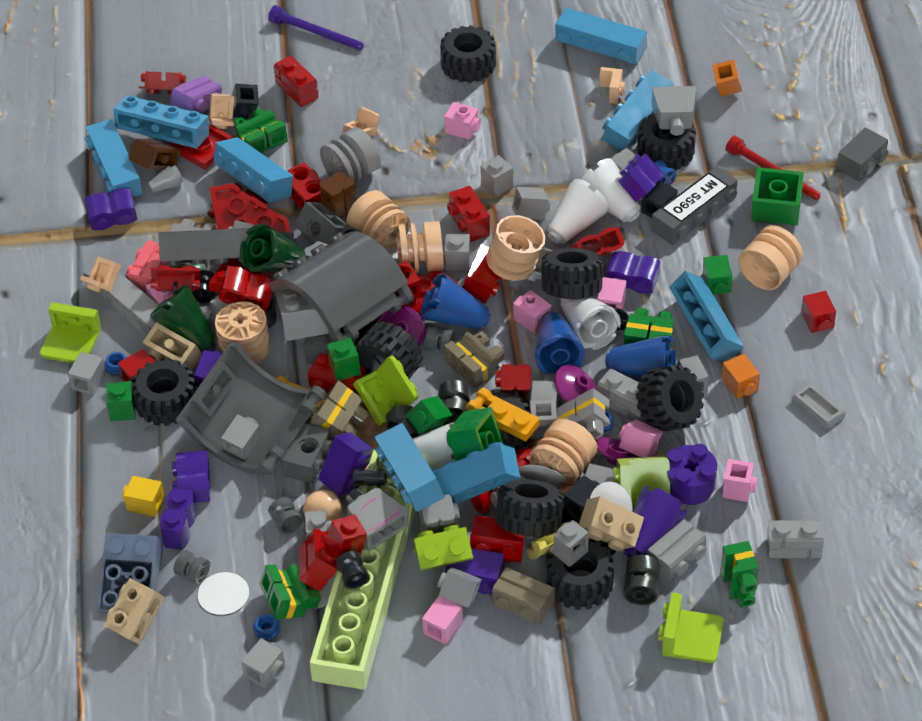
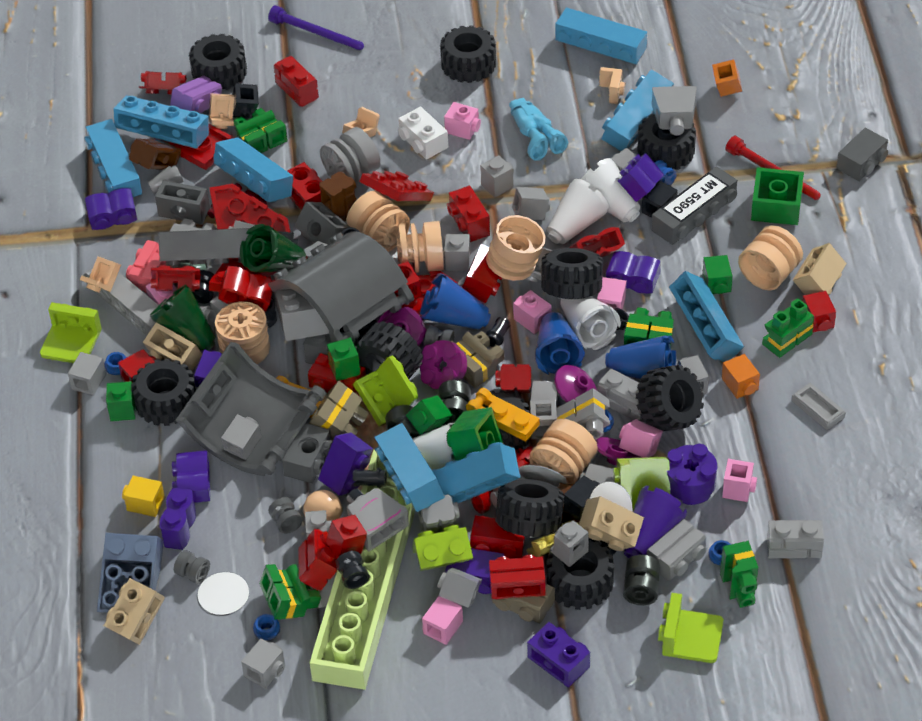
none -> dark grey brick [155,180,210,224]
none -> black tyre [189,34,247,90]
none -> red plate [359,171,434,201]
none -> white brick [398,106,448,160]
none -> magenta plate [420,340,467,390]
none -> black pin [486,317,511,347]
none -> red brick [489,555,546,599]
none -> medium azure piece [509,98,568,161]
none -> dark purple brick [527,622,590,688]
none -> blue plate [708,540,731,566]
none -> green hips [762,298,814,358]
none -> tan brick [793,243,847,295]

